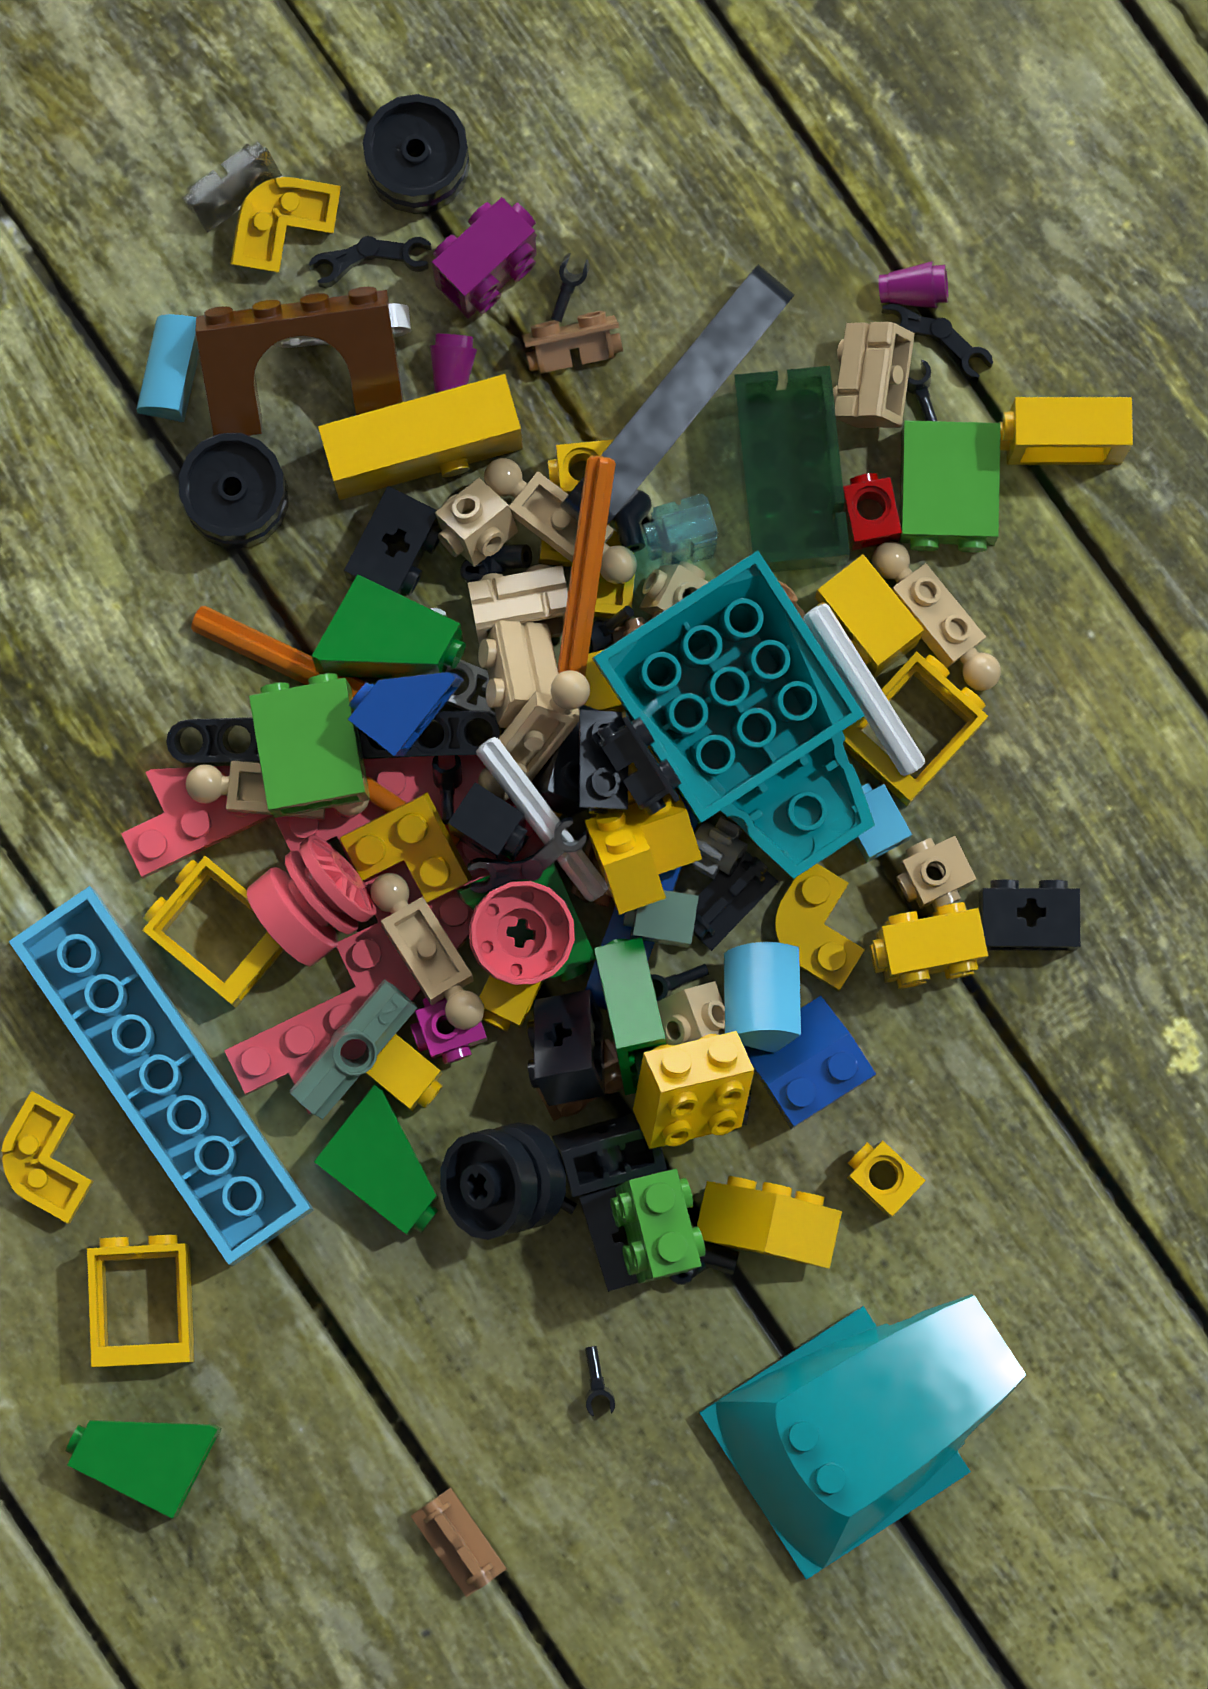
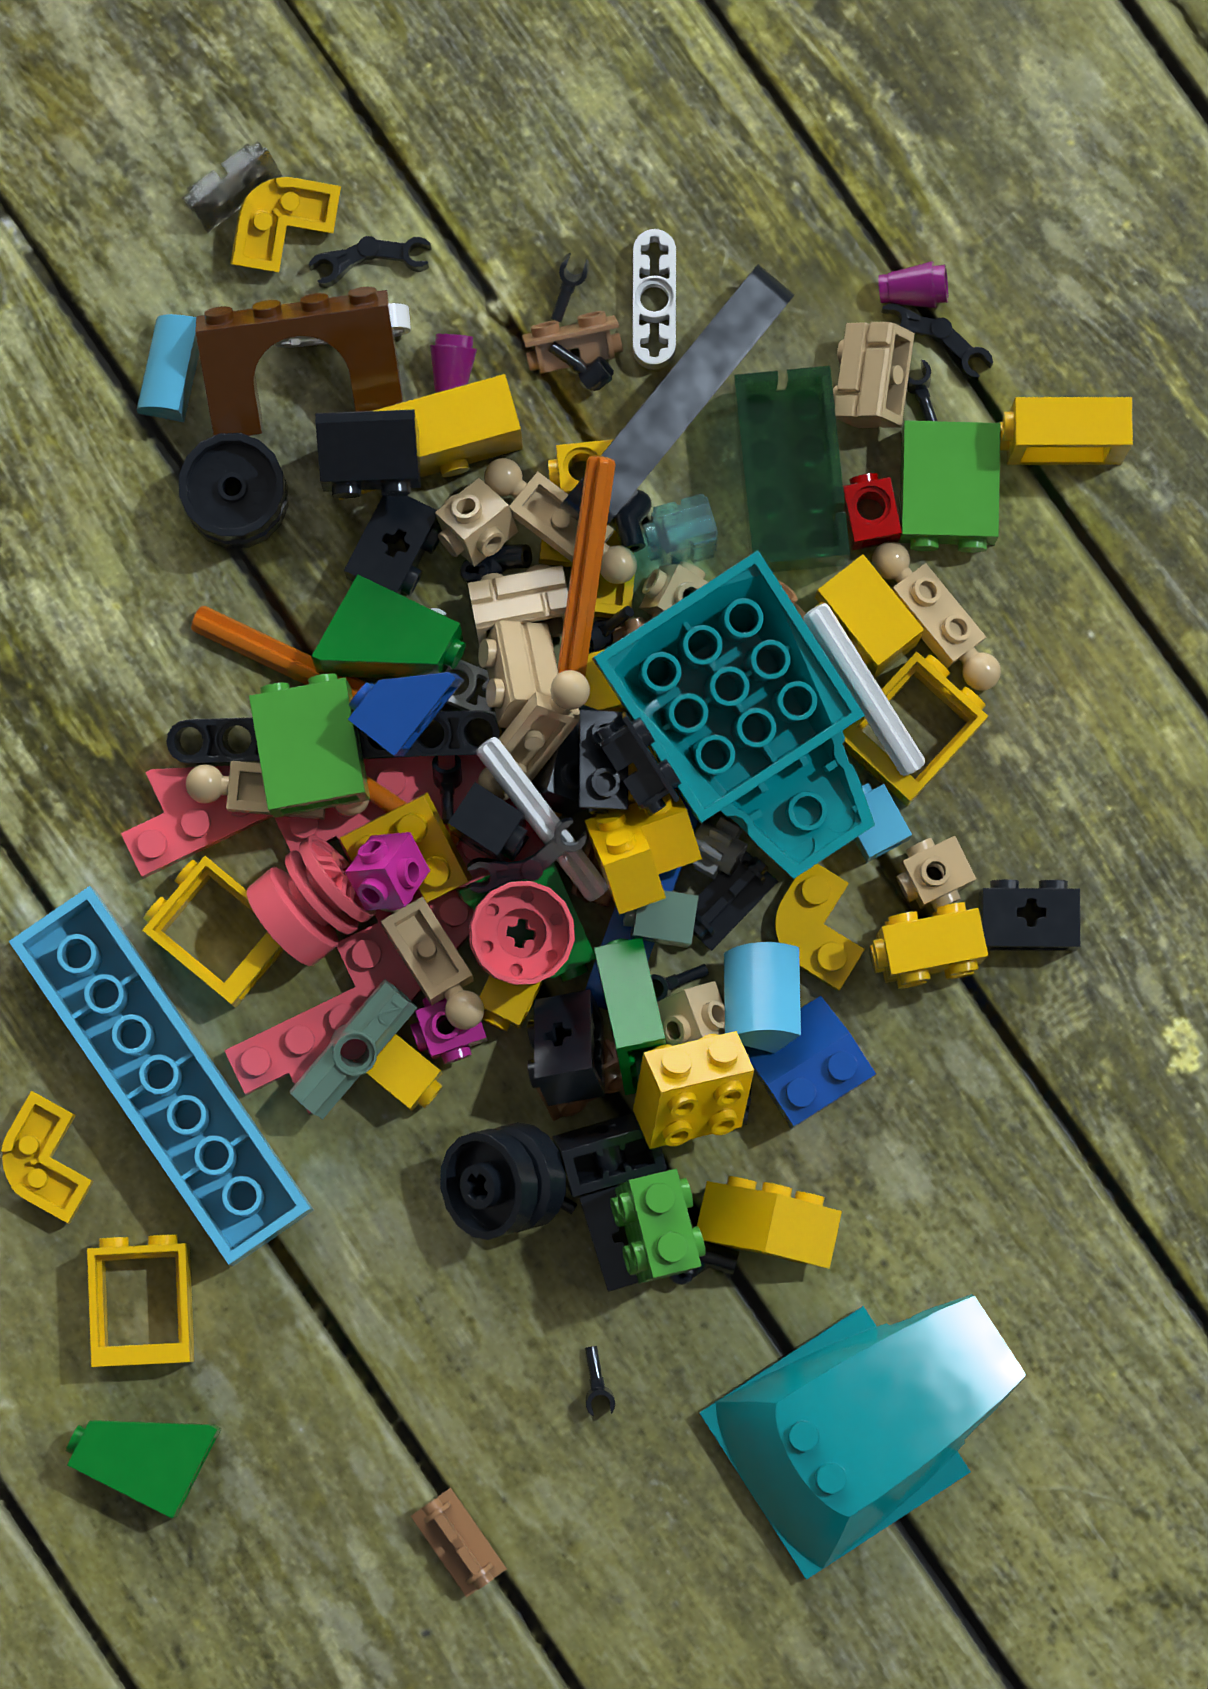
green slope [314,1085,439,1236] -> none
black wheel [363,94,470,214] -> none
magenta brick [432,197,537,319] -> none
yellow brick [847,1140,926,1218] -> none
none -> black slope [315,409,421,499]
none -> dark pink brick [345,832,430,910]
none -> black hand [548,341,614,391]
none -> white beam [633,229,676,370]

